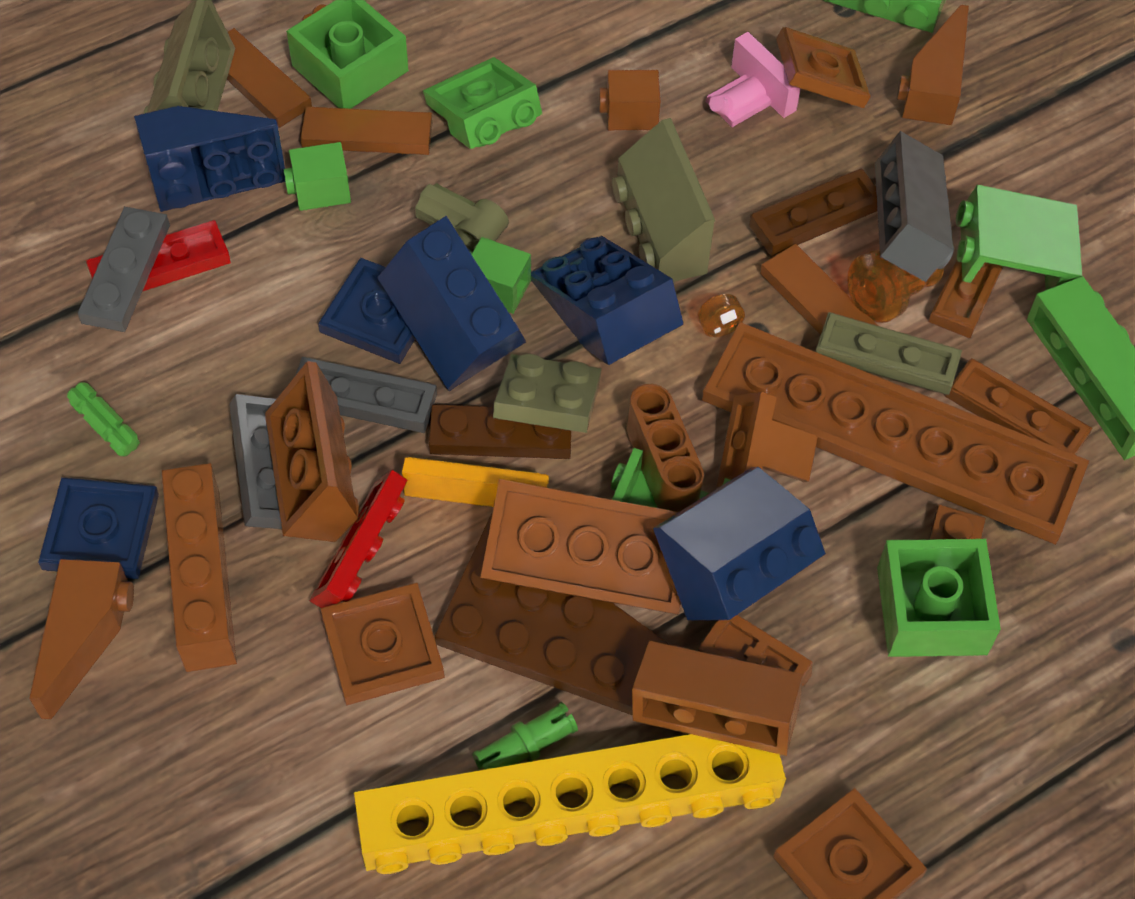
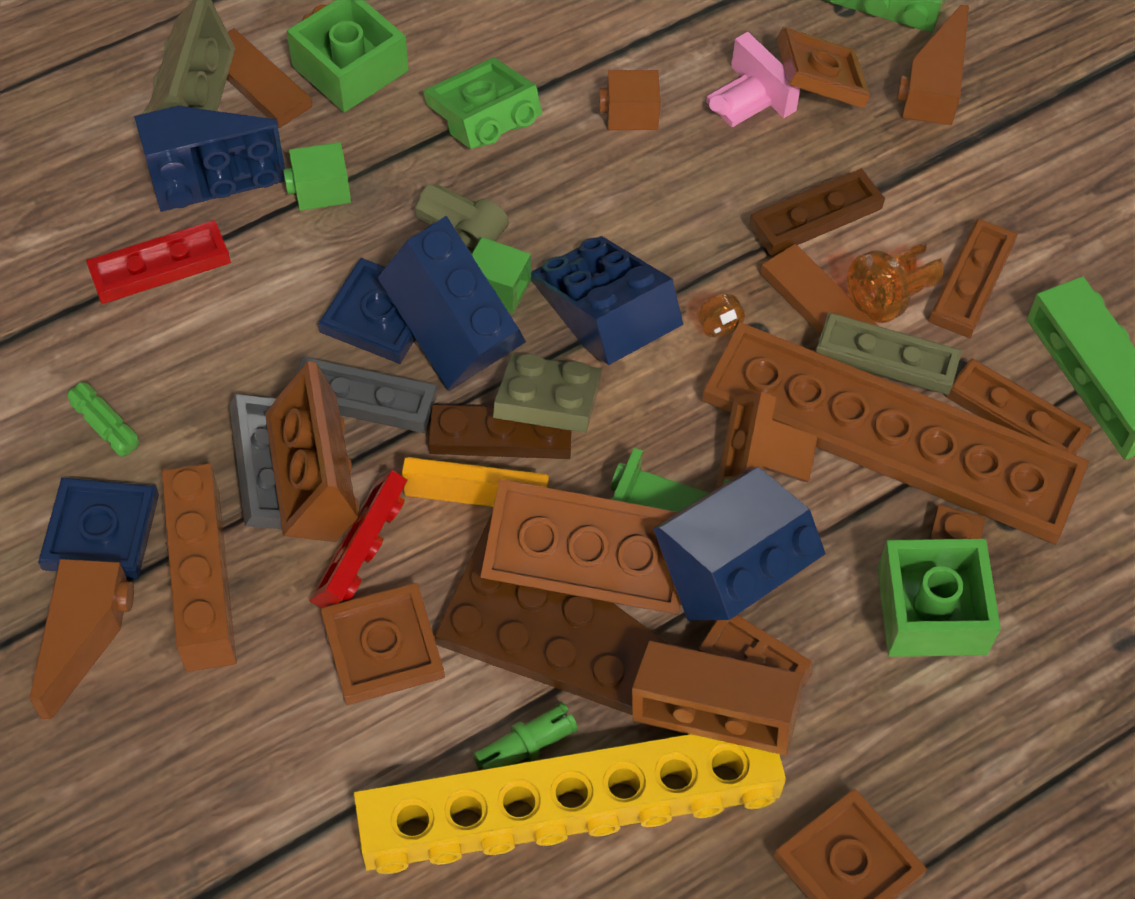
dark grey plate [78,206,170,332] -> none
dark orange tile [301,107,433,155] -> none
olive slope [612,118,715,282] -> none
dark orange beam [626,384,704,512] -> none
dark grey brick [875,131,954,282] -> none
bright green panel [956,184,1082,290] -> none

